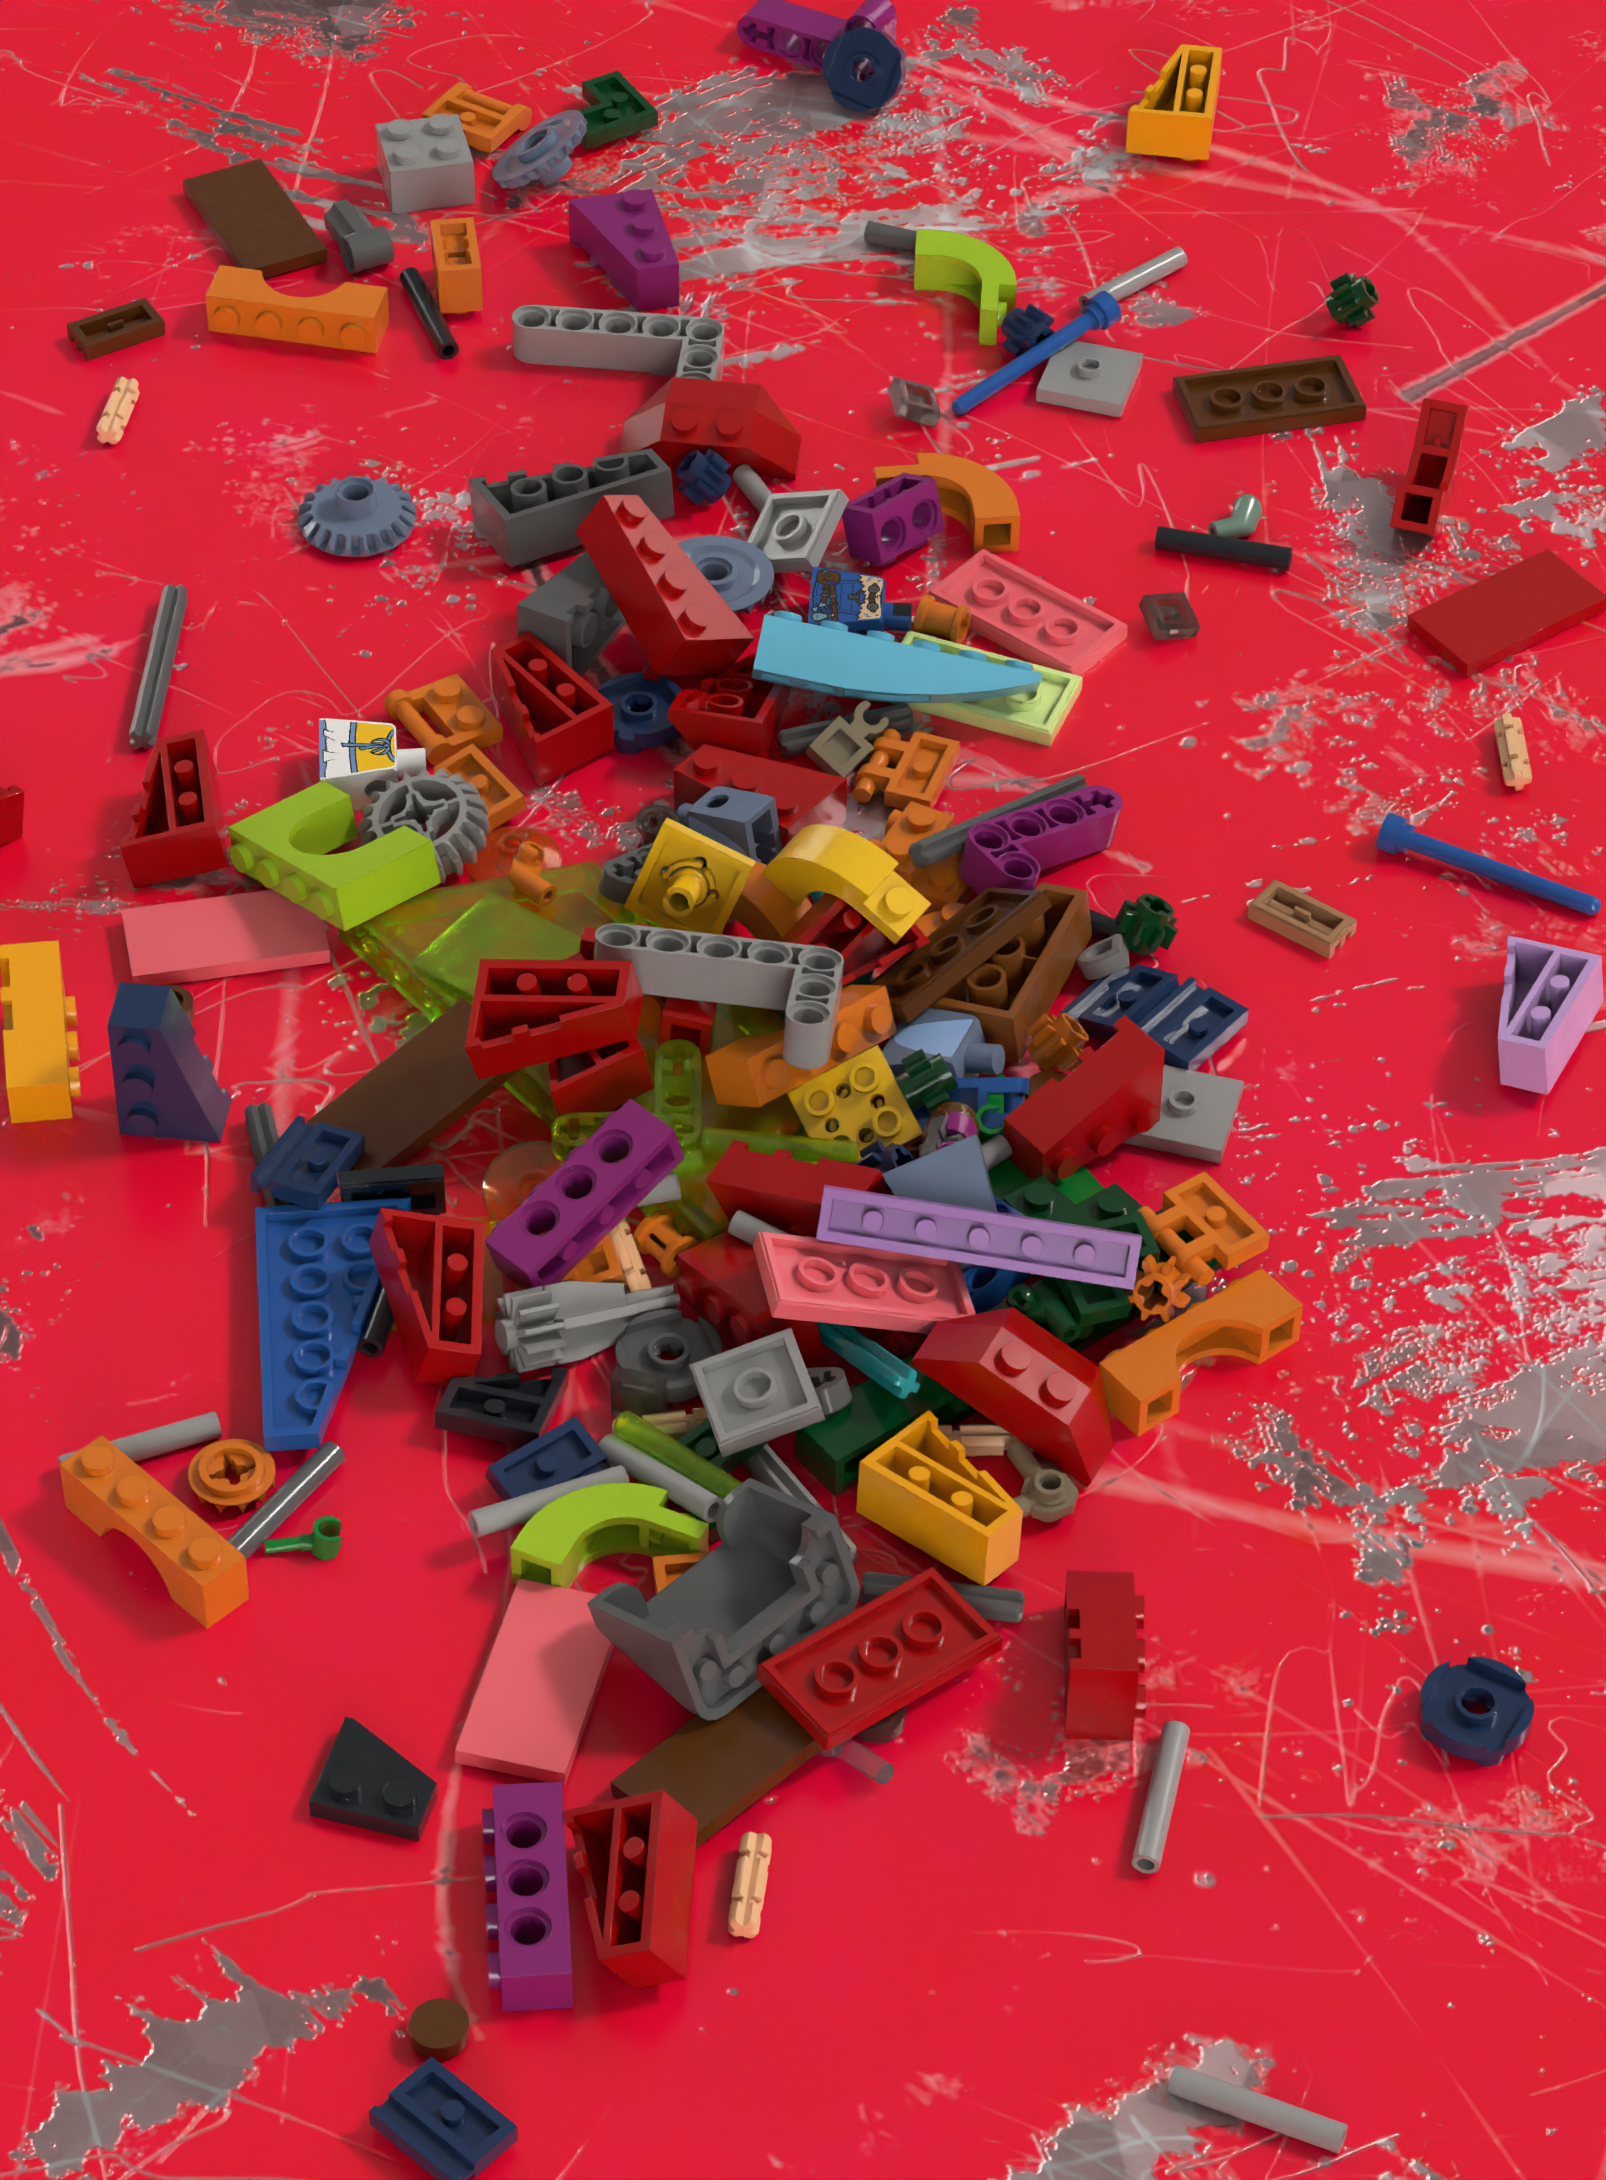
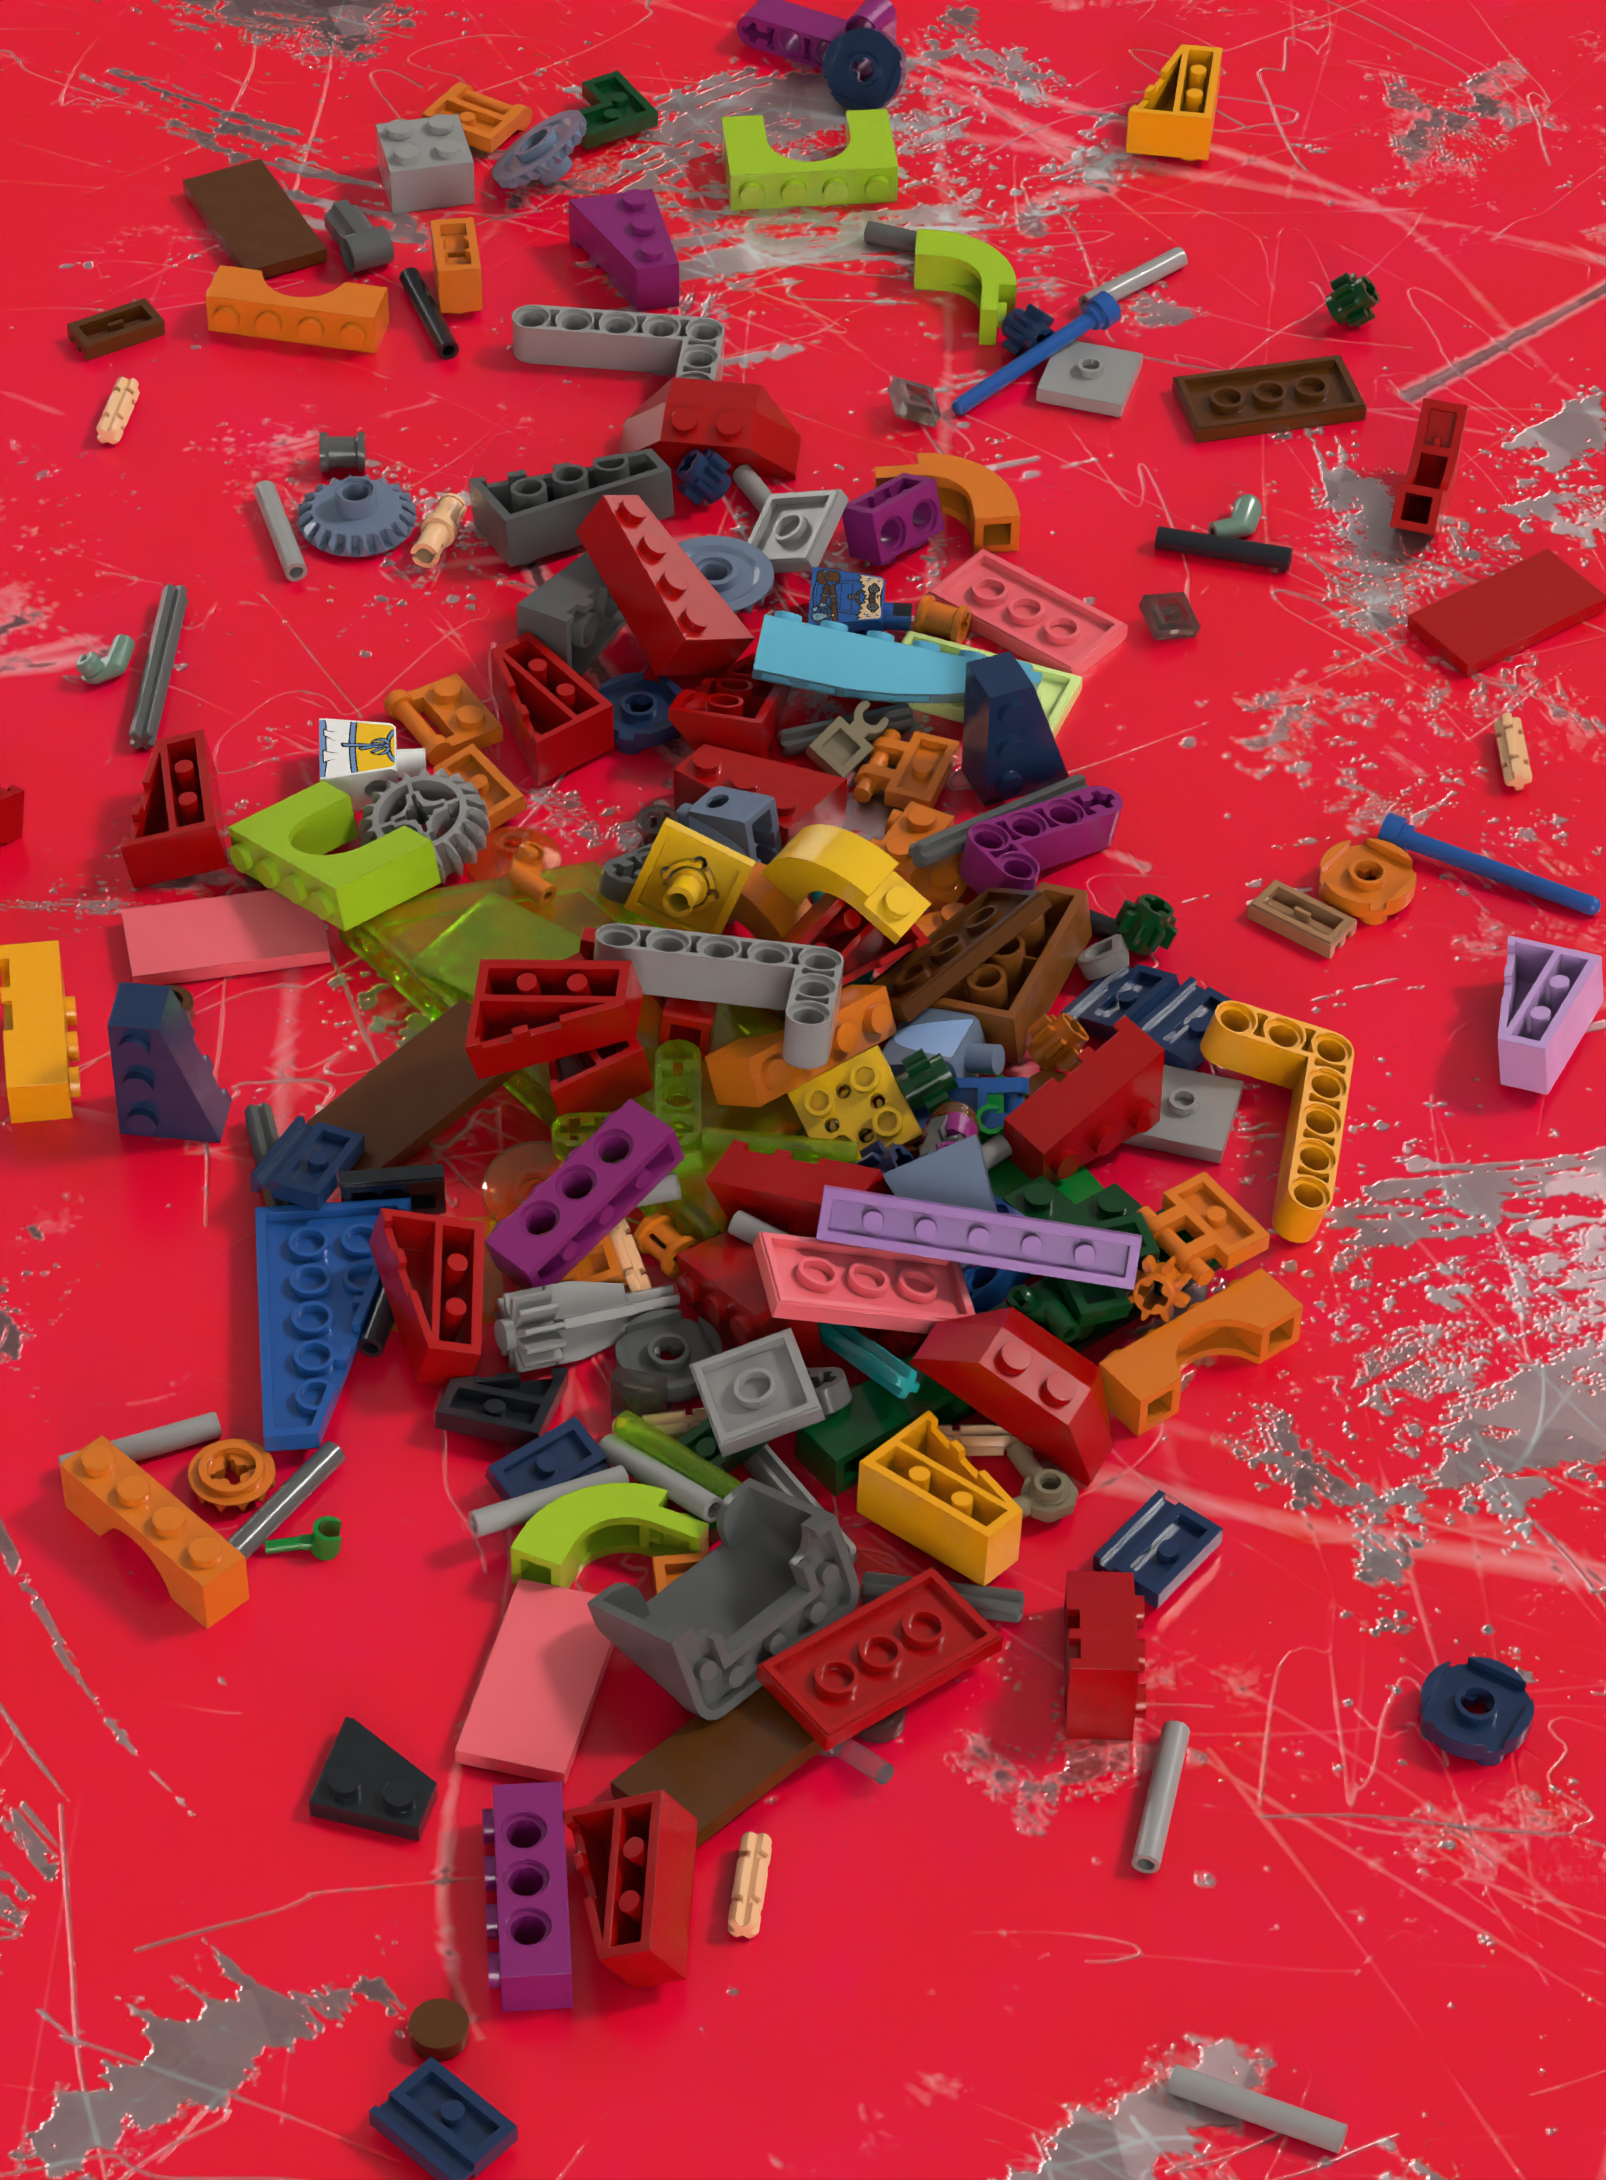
none -> sand green arm [76,634,135,685]
none -> light grey piece [253,480,308,581]
none -> dark grey bush [319,432,366,472]
none -> light nougat pin [411,493,467,568]
none -> lime arch [721,109,898,210]
none -> dark blue wedge [961,651,1069,806]
none -> dark blue plate [1093,1490,1223,1609]
none -> light orange beam [1200,1000,1354,1243]
none -> orange plate [1318,838,1417,925]

